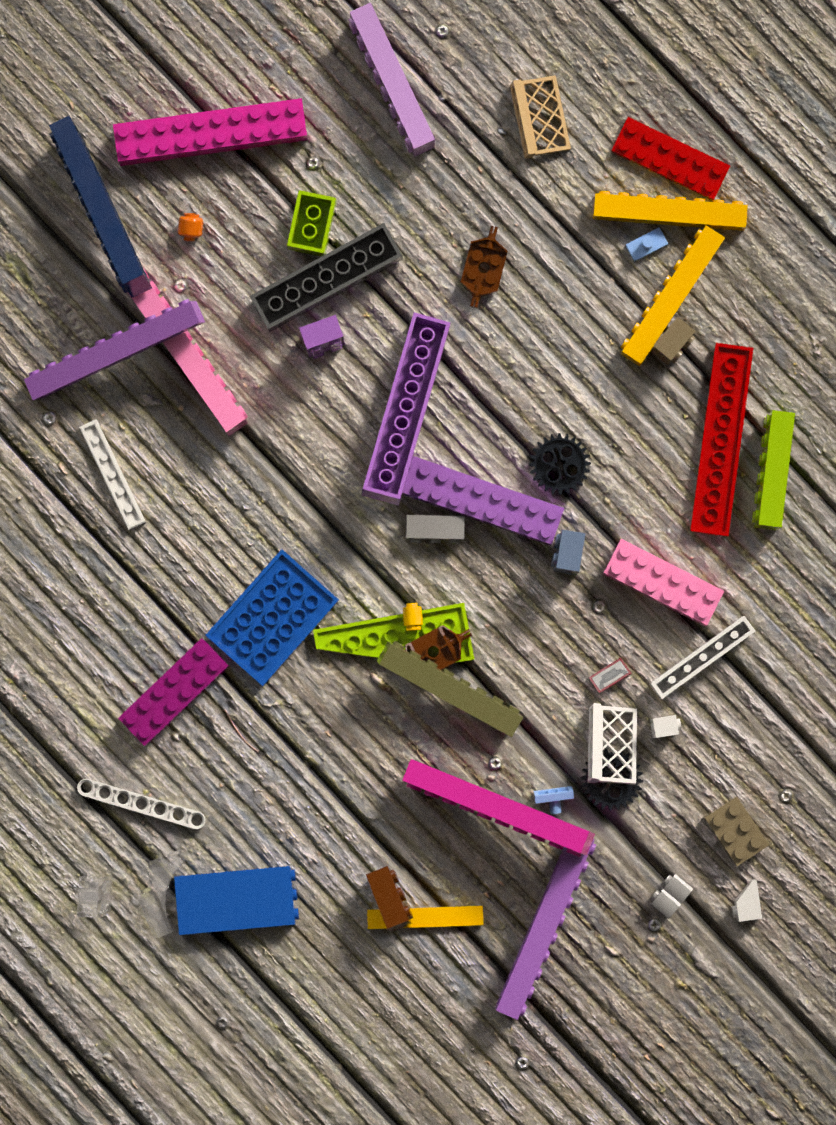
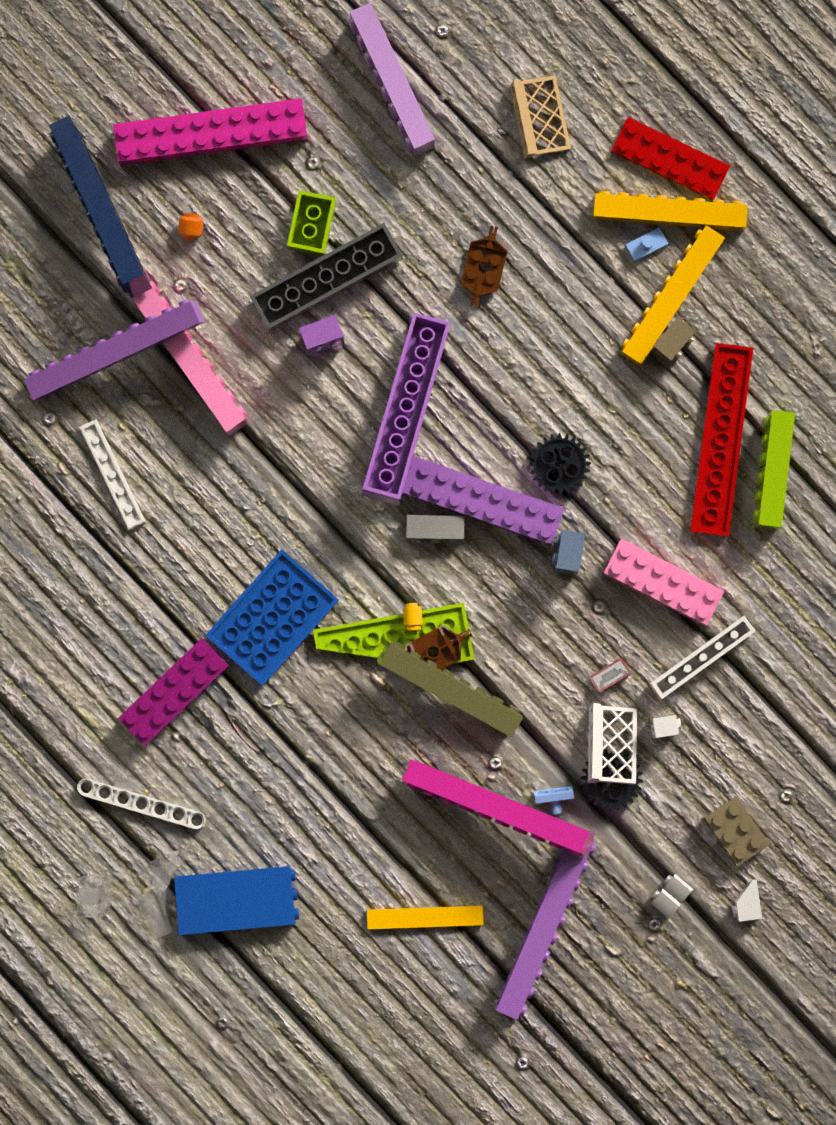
reddish brown brick [366,866,413,933] -> none

